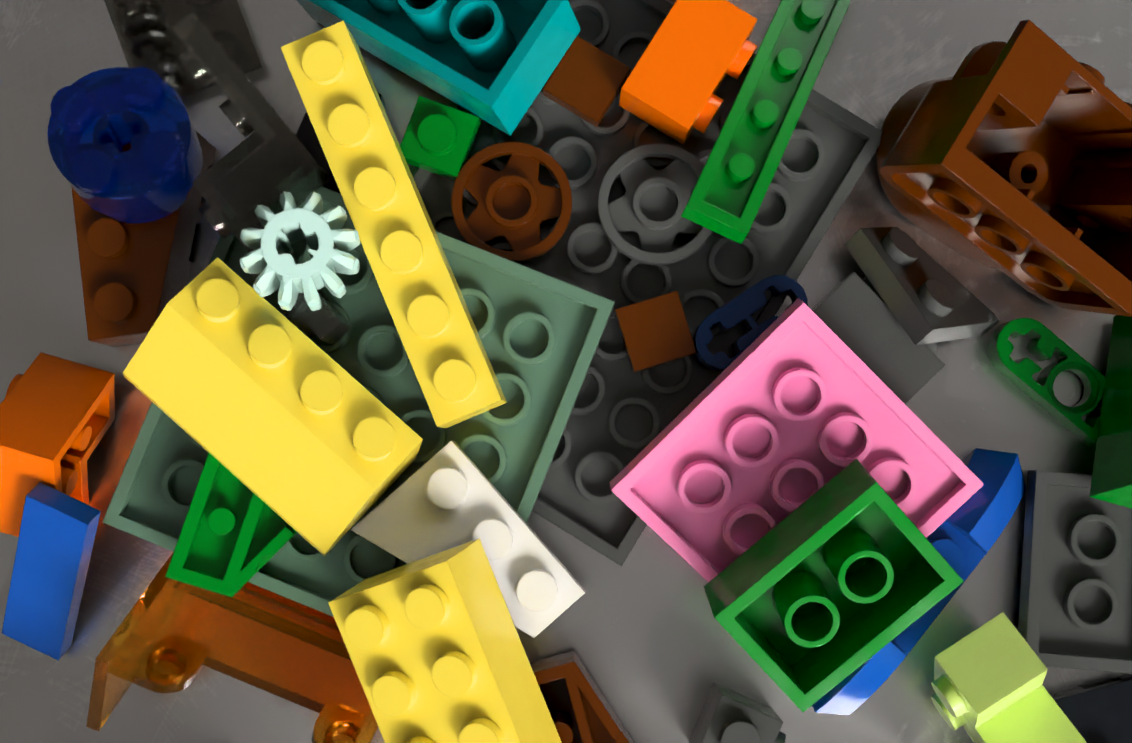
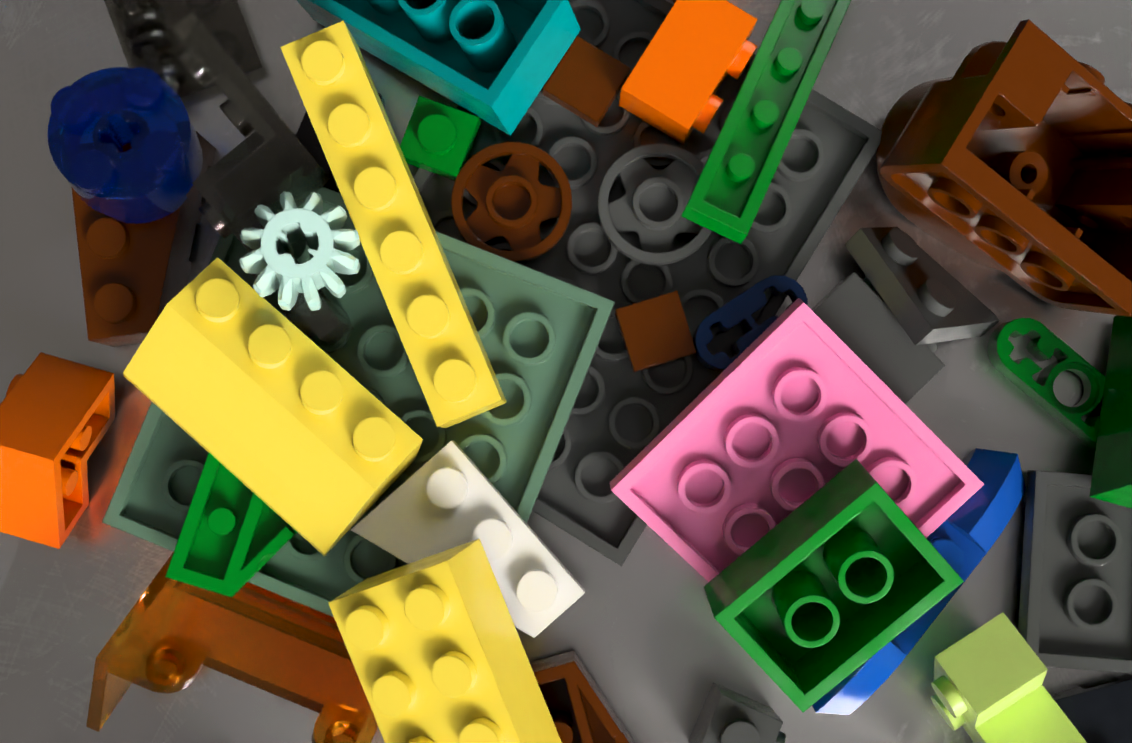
blue tile [2,482,101,661] -> none

